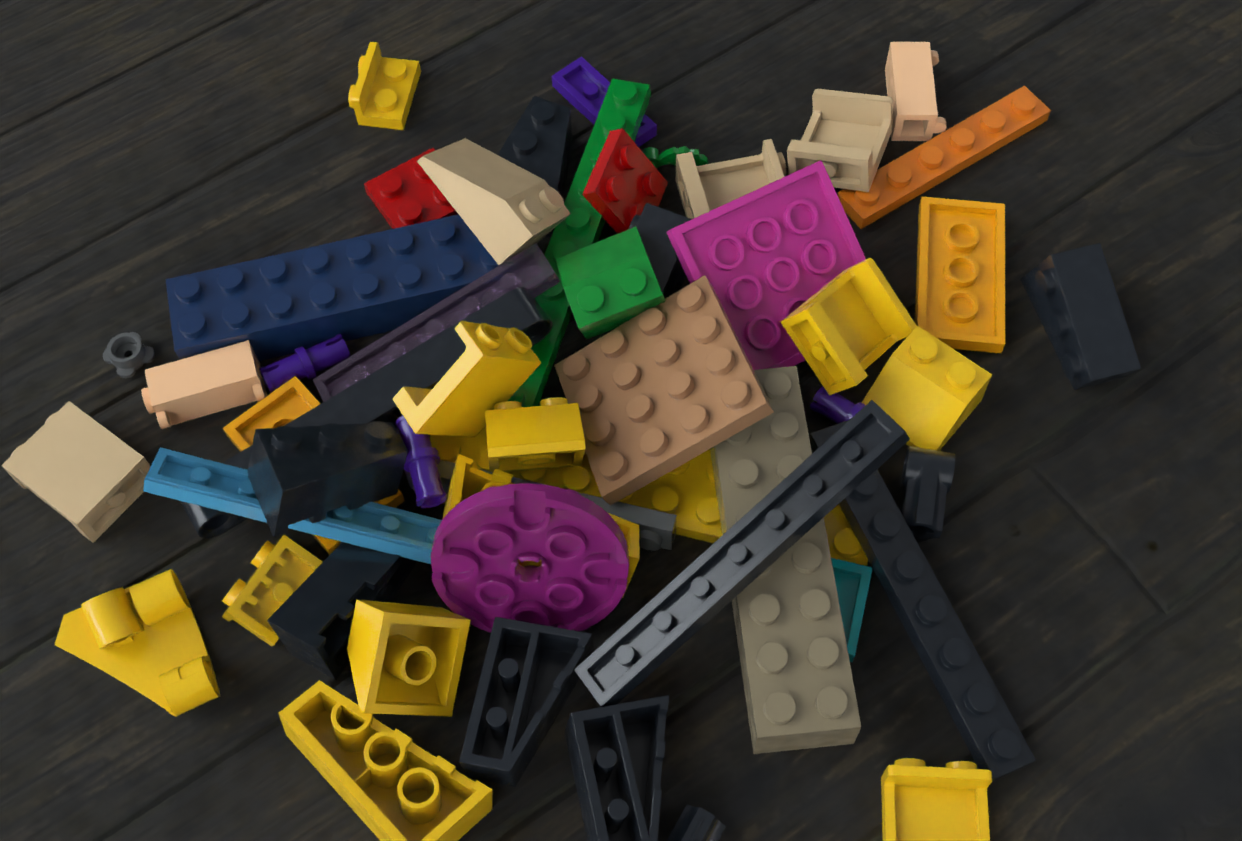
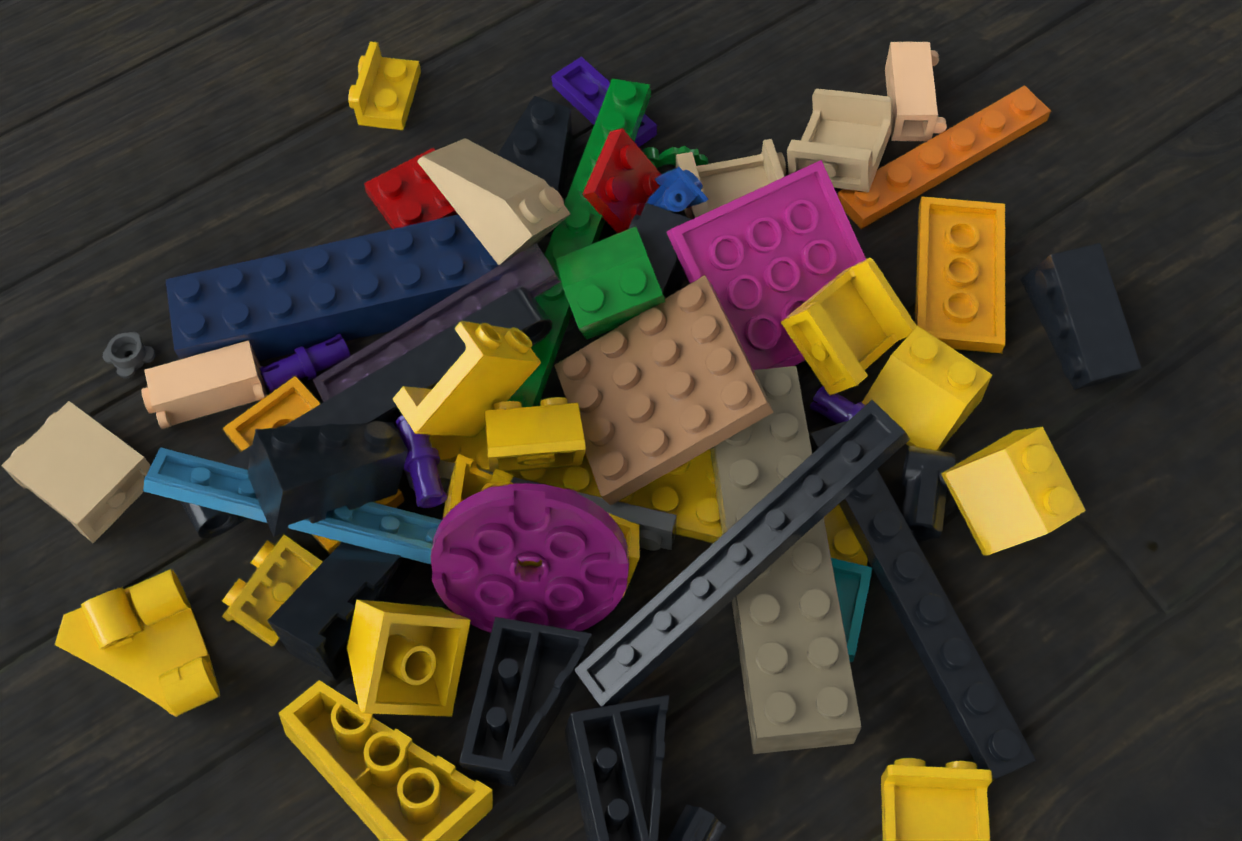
none -> blue hinge [647,167,708,212]
none -> yellow slope [941,427,1086,556]

